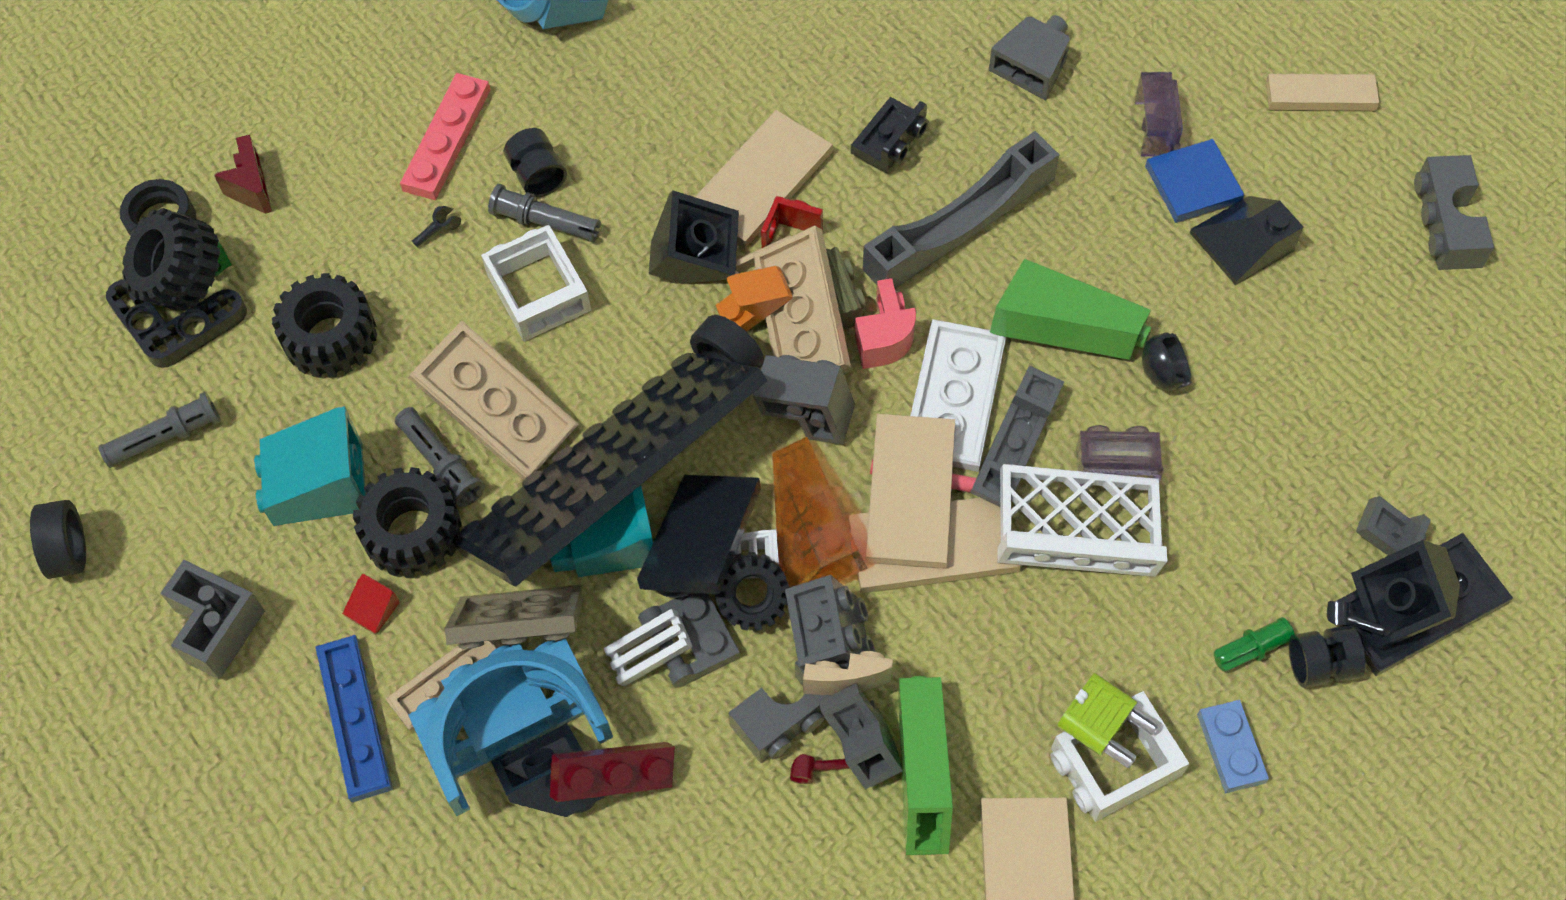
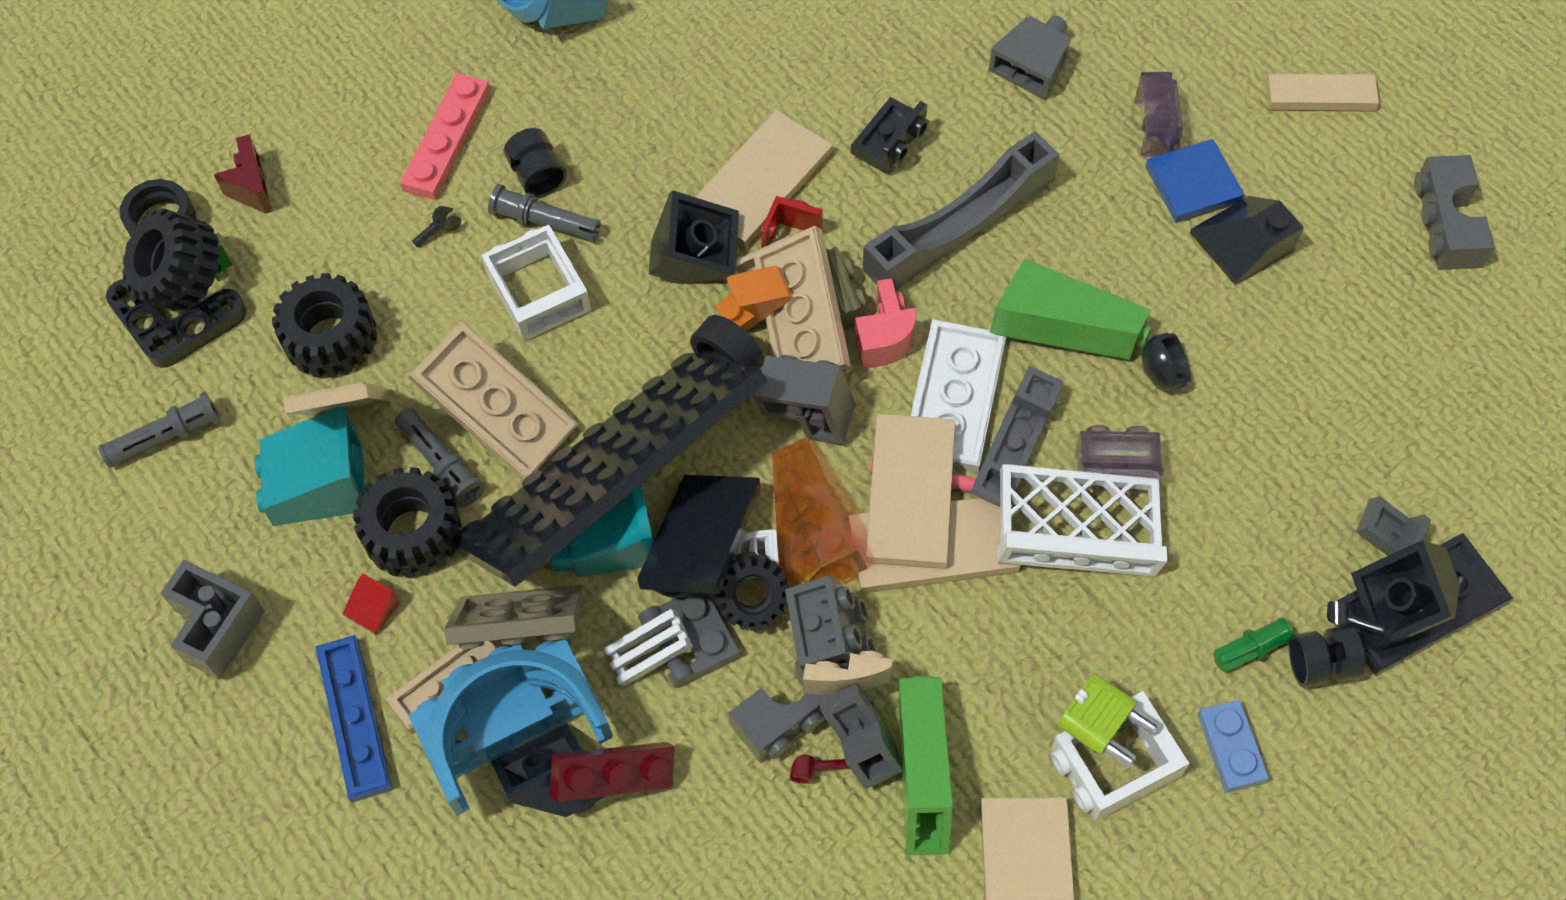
black tyre [30,500,87,579] -> none
none -> tan tile [283,382,389,416]

